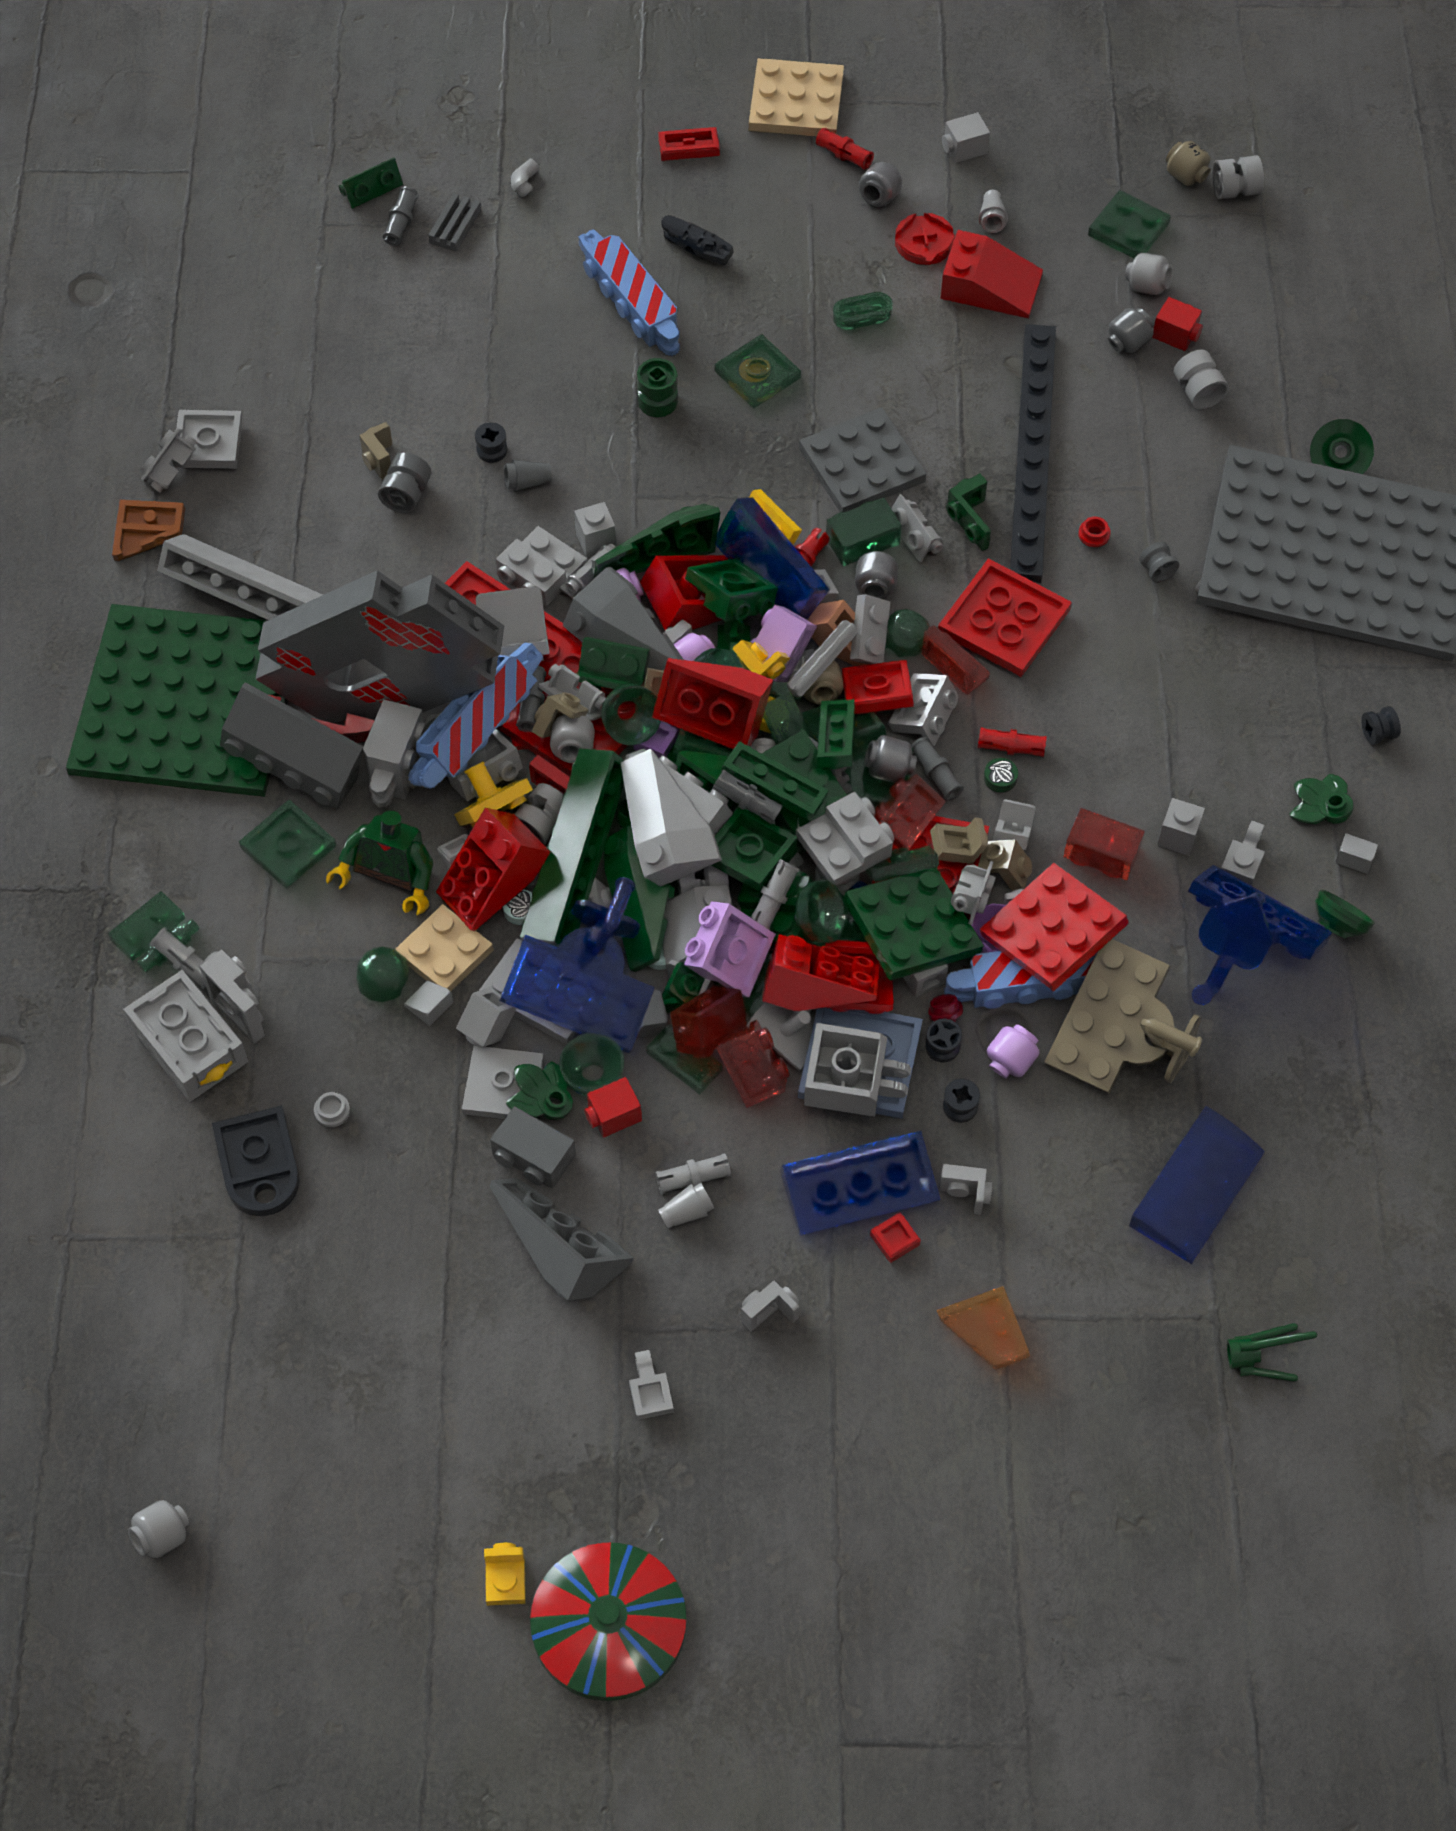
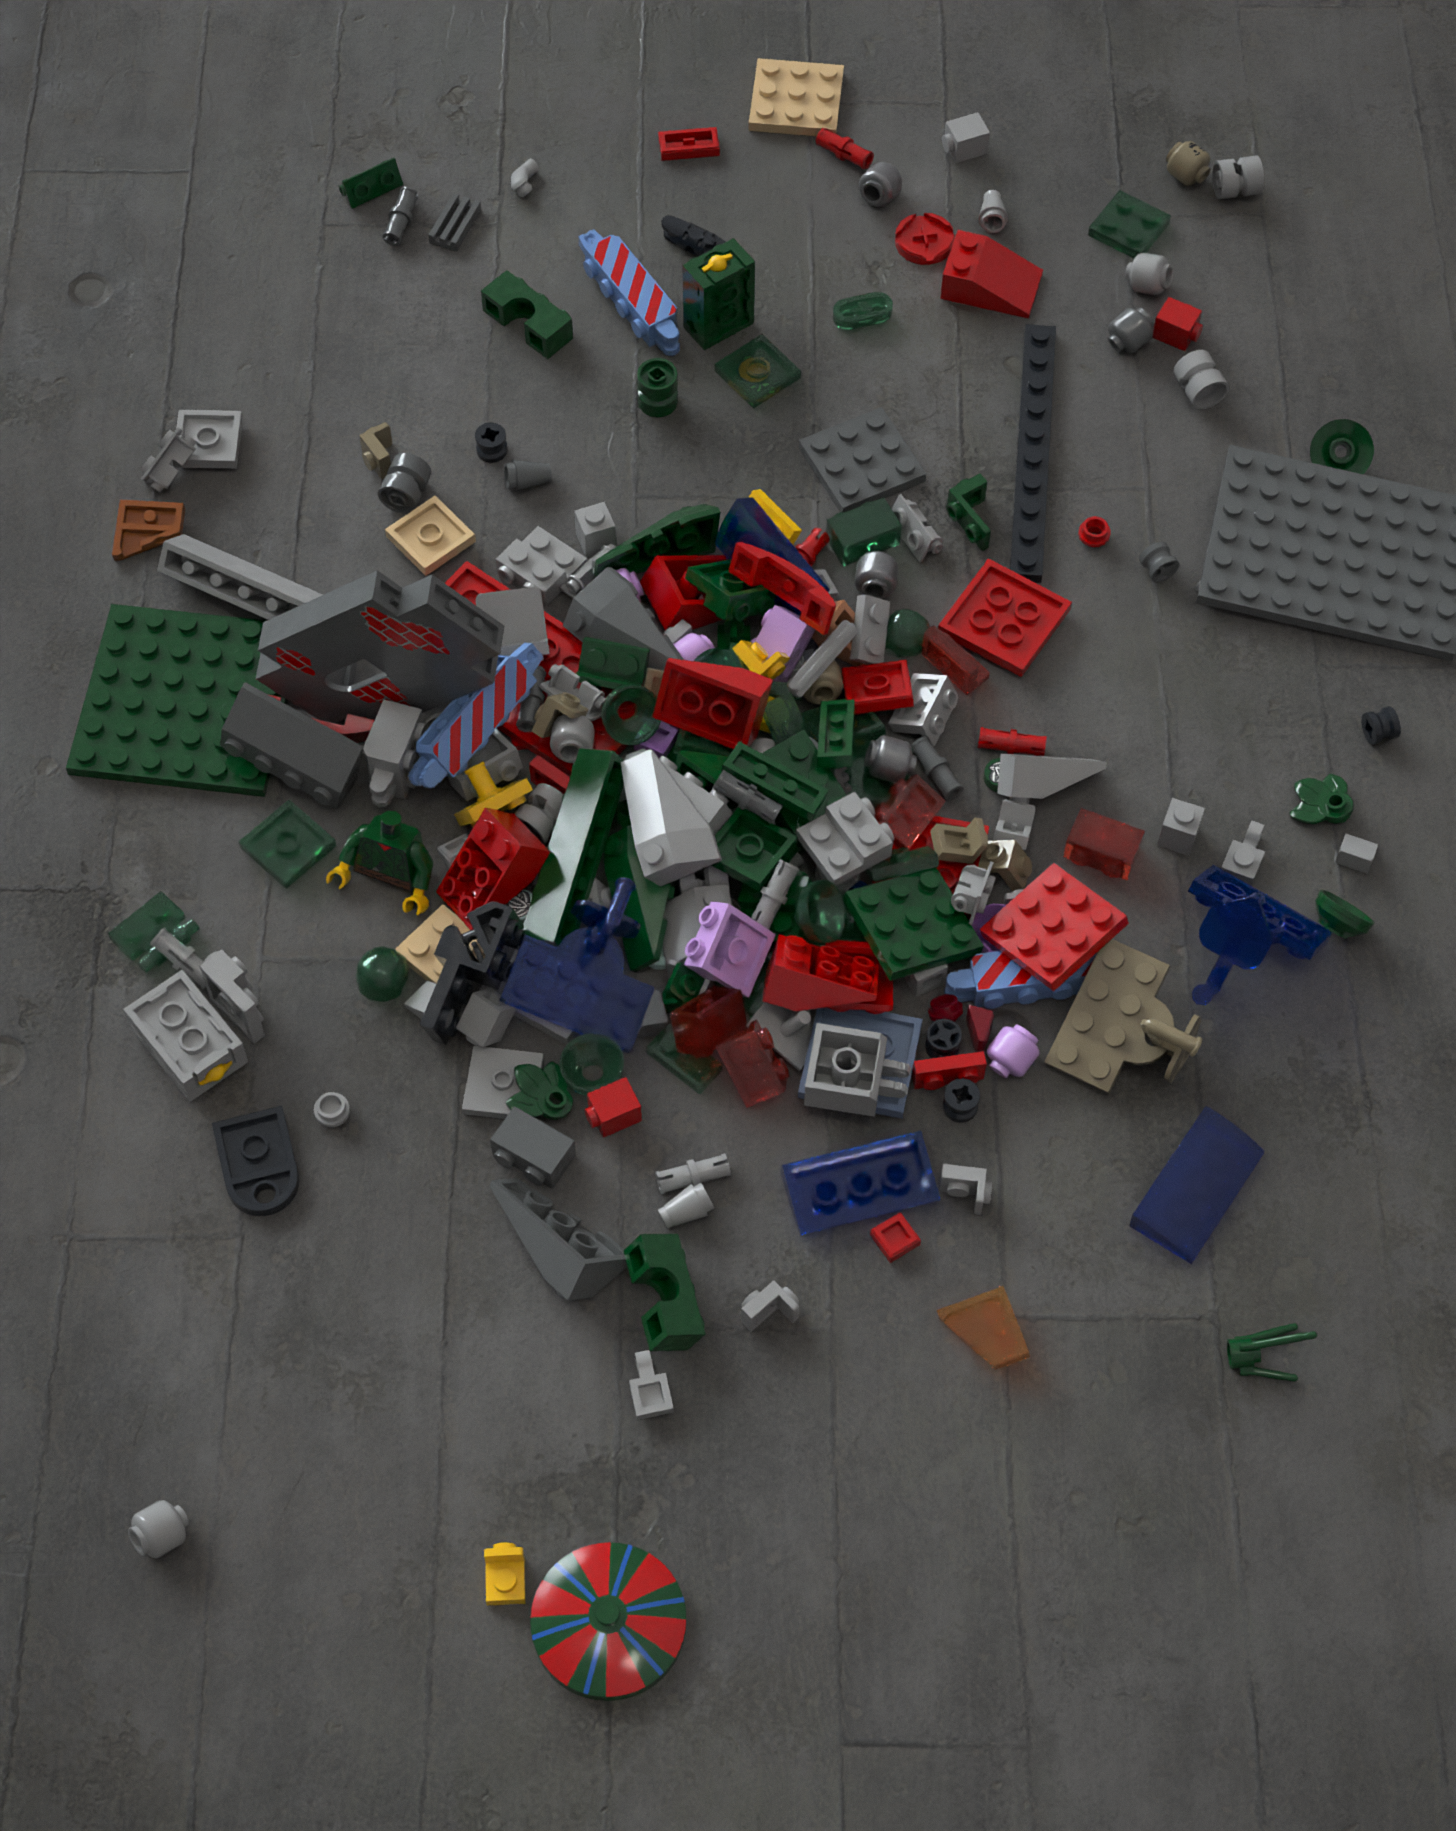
none -> tan plate [385,496,476,576]
none -> black piece [420,901,526,1045]
none -> dark green arch [481,270,573,360]
none -> dark green arch [623,1234,706,1352]
none -> dark green piece [682,238,755,351]
none -> red slope [728,542,836,635]
none -> red plate [912,1051,986,1090]
none -> dark red slope [966,1005,994,1052]
none -> light grey slope [997,754,1107,804]

